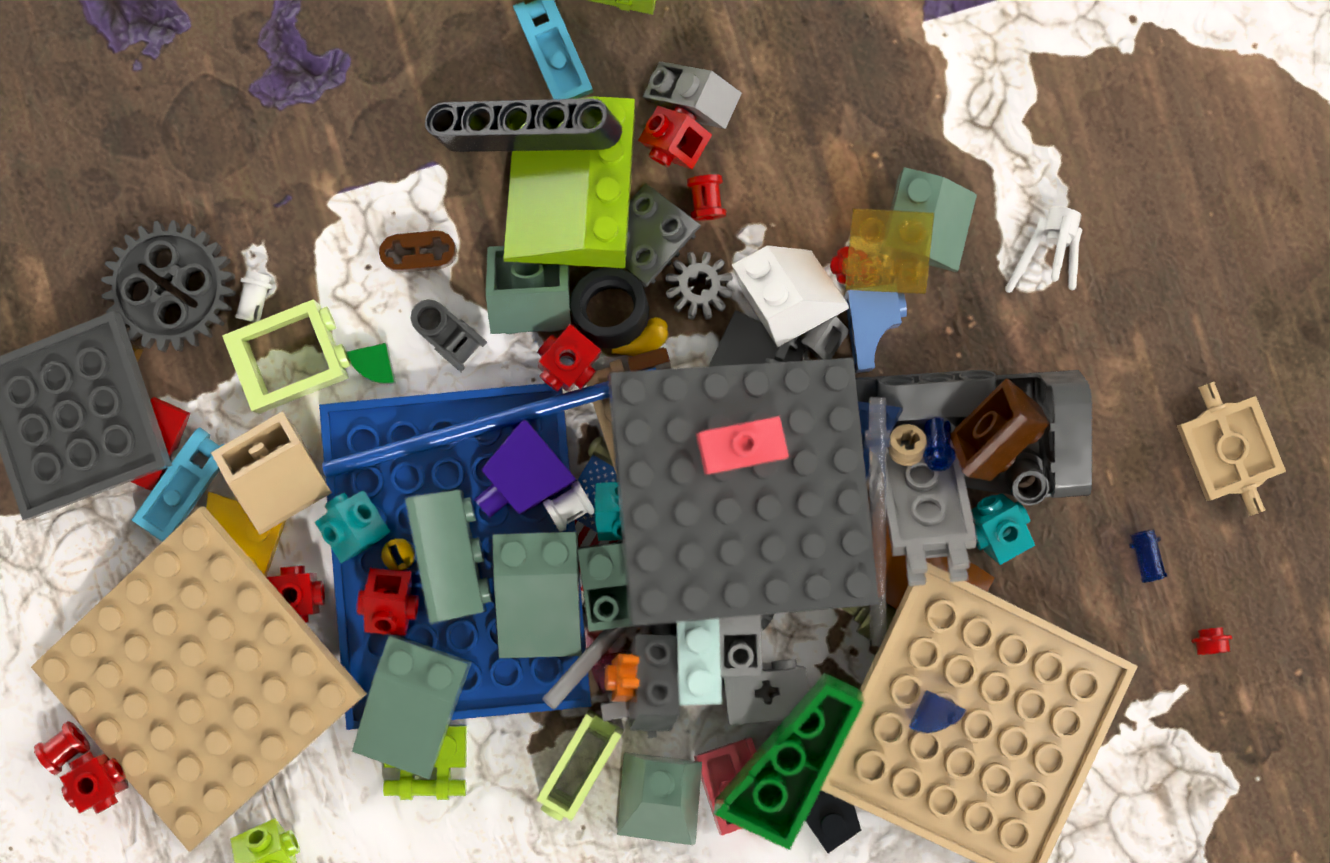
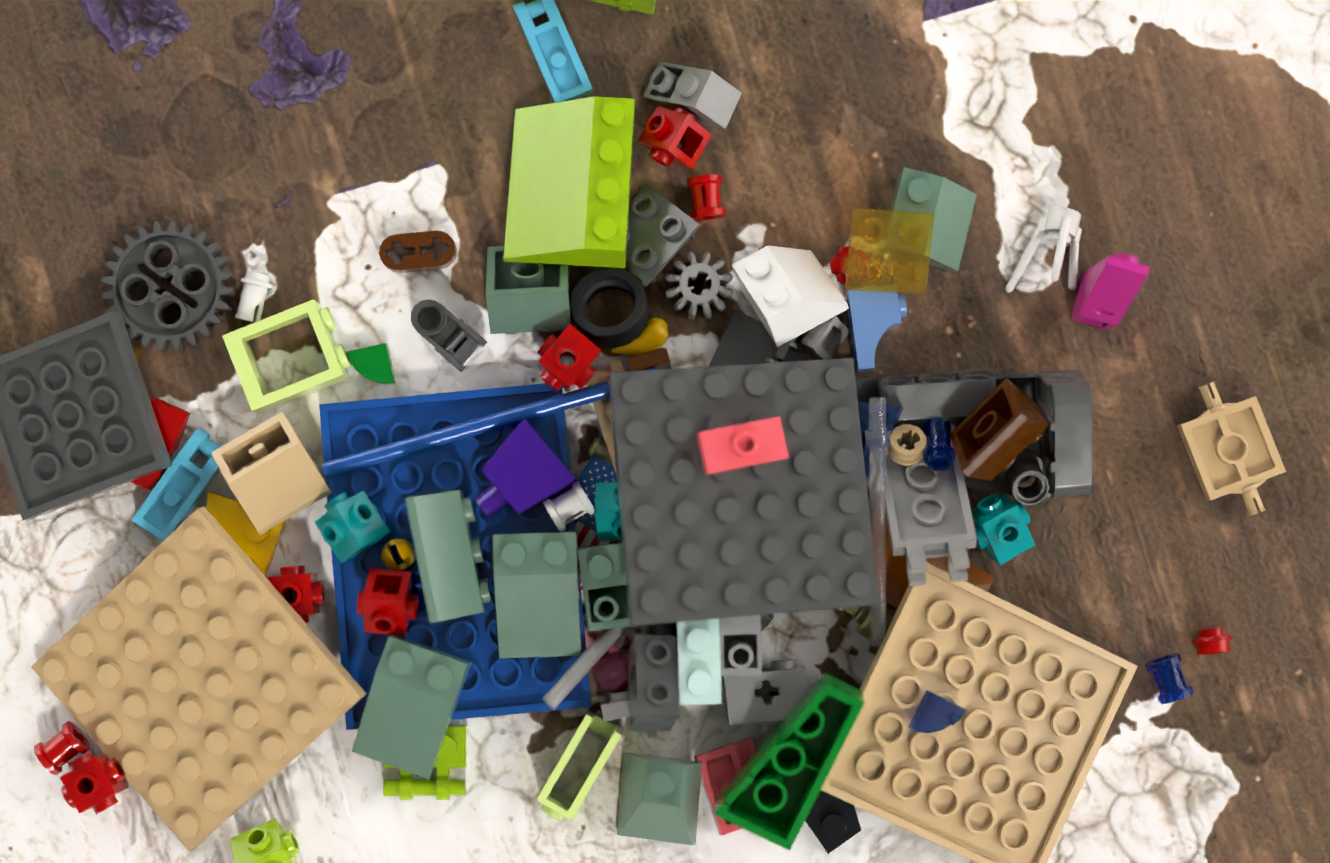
black beam [425,98,622,152] -> none
orange plate [605,654,639,702] -> none
clear blue pin [1129,529,1168,583] -> none
none -> dark pink slope [1070,253,1149,330]
none -> clear blue bush [1145,653,1194,704]

